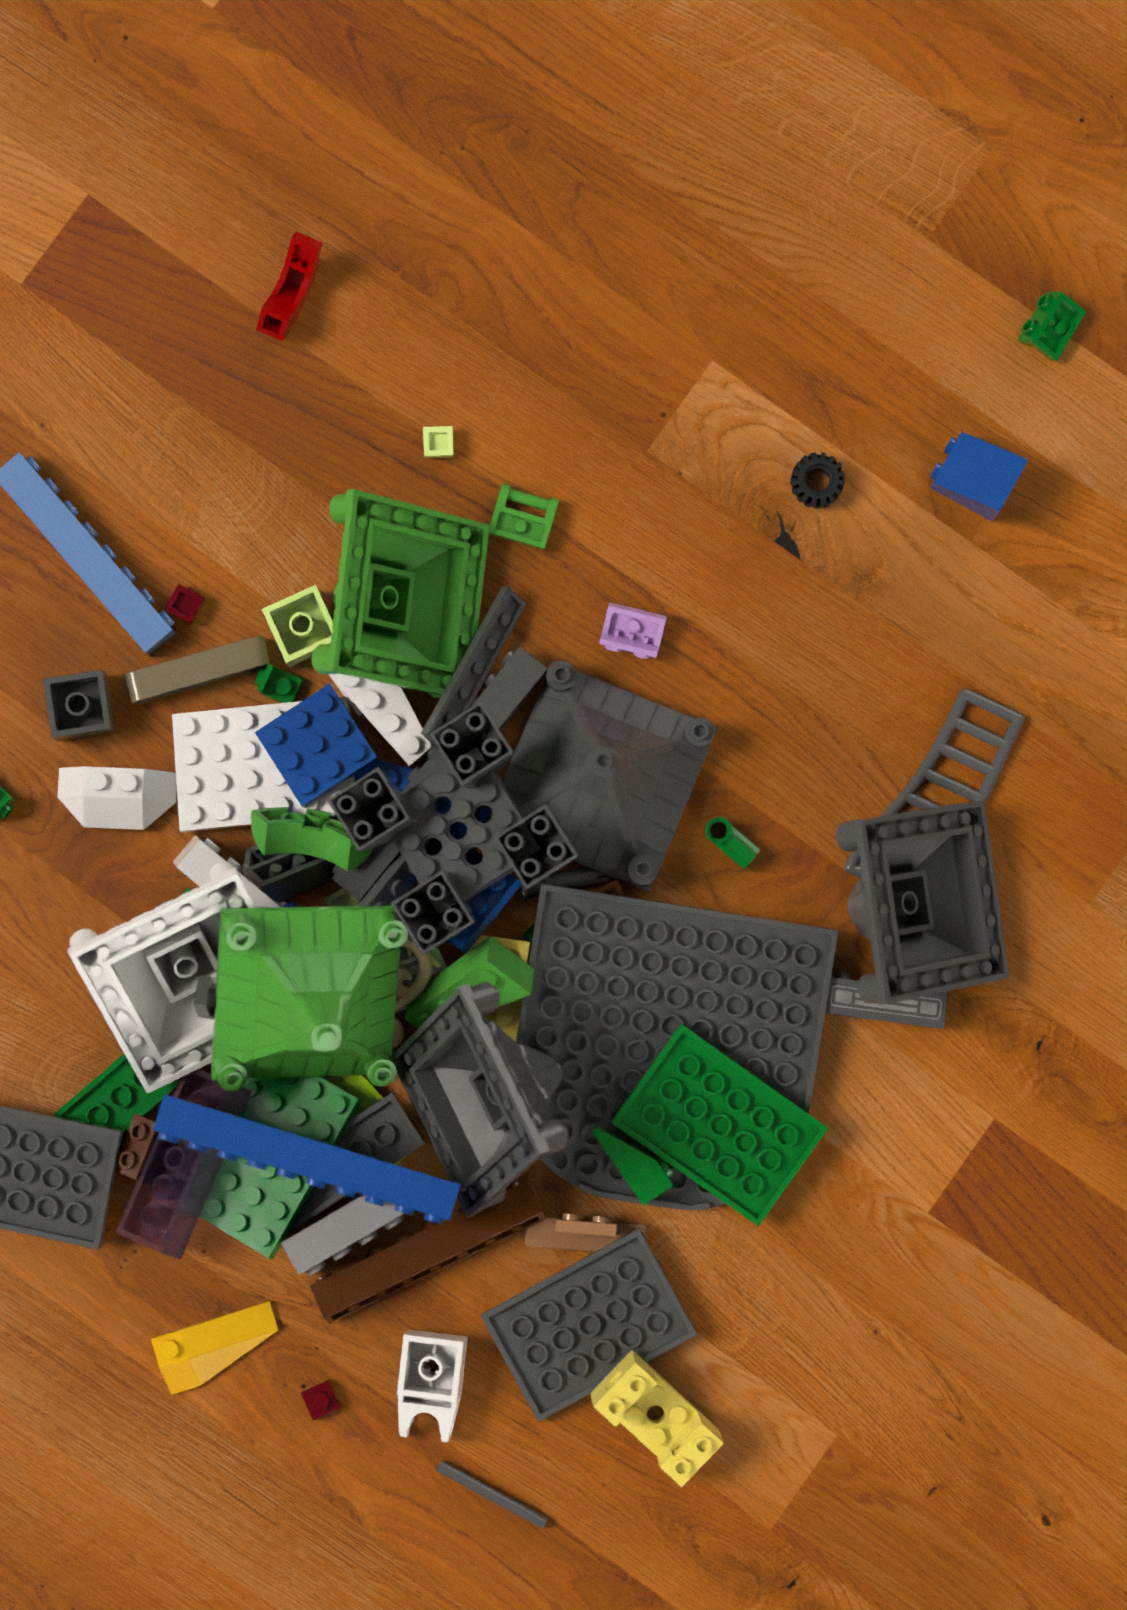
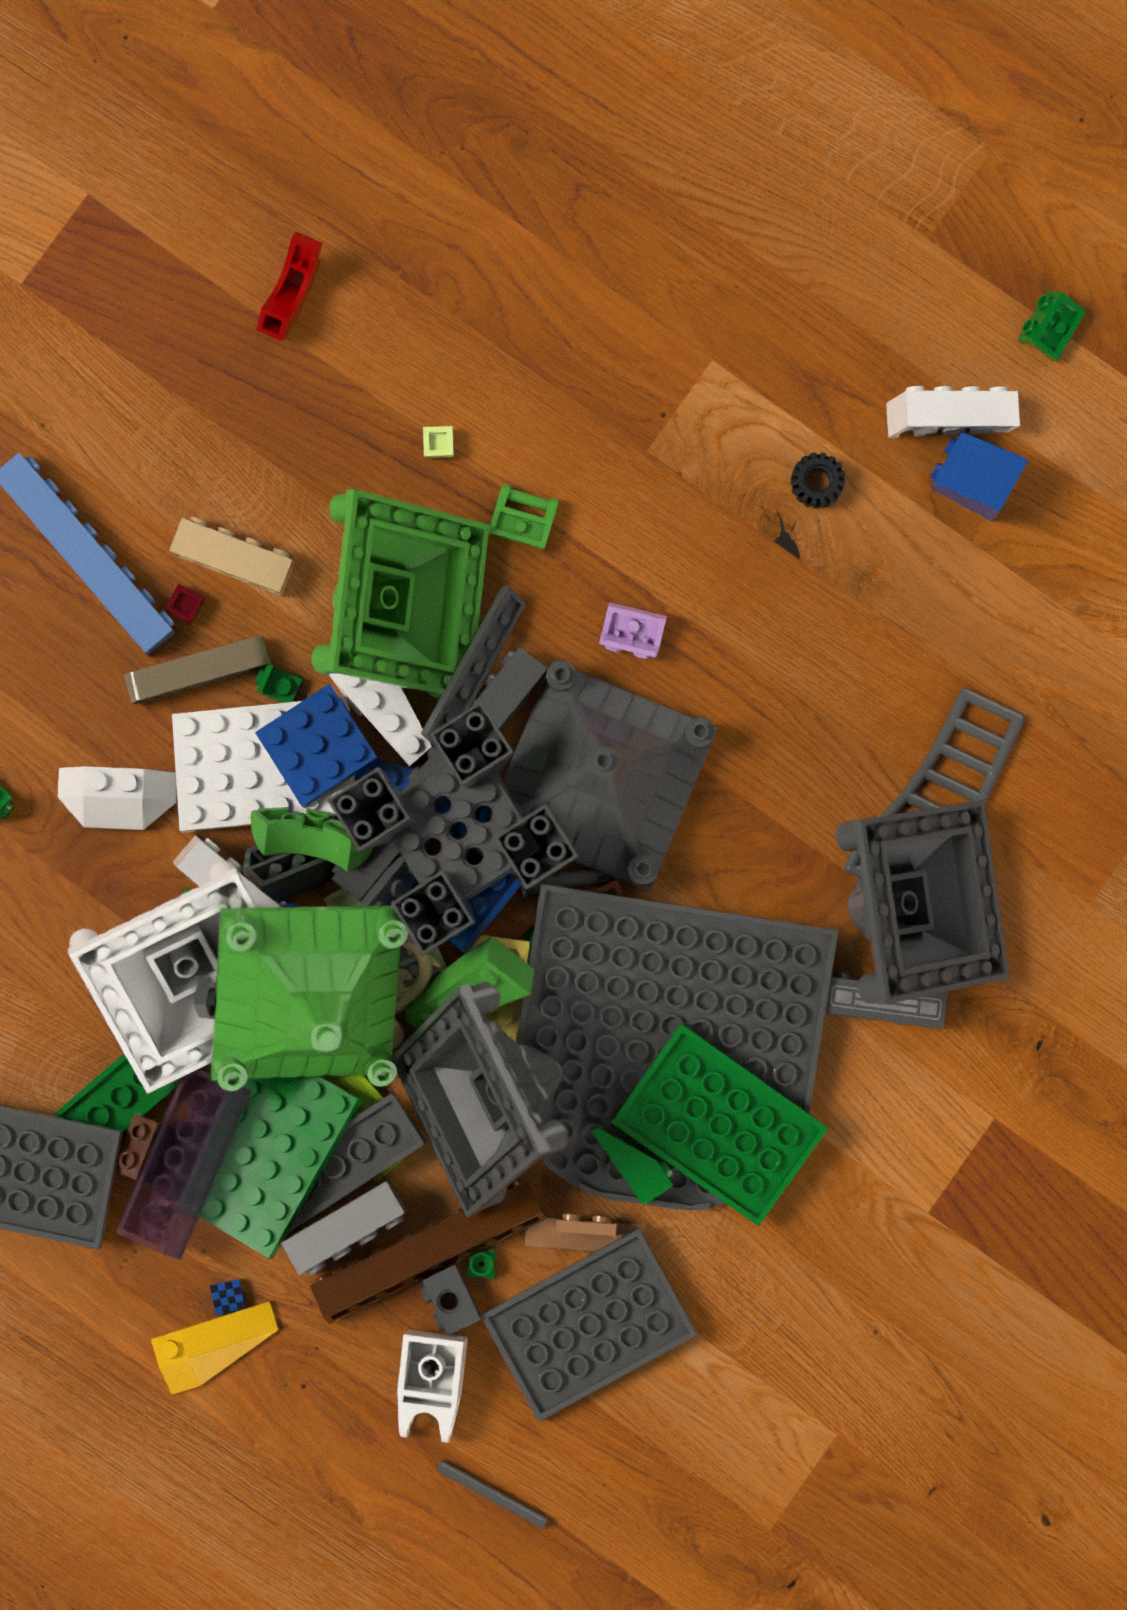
dark grey brick [43,670,116,741] -> none
blue brick [153,1094,460,1224] -> none
yellowish green brick [262,585,333,667] -> none
dark red plate [301,1379,341,1421] -> none
light yellow plate [590,1350,724,1487] -> none
green piece [703,817,760,870] -> none
none -> tan brick [169,517,295,597]
none -> tile [210,1279,246,1315]
none -> dark grey brick [420,1263,481,1335]
none -> green plate [466,1249,497,1279]
none -> white wedge [886,386,1020,438]

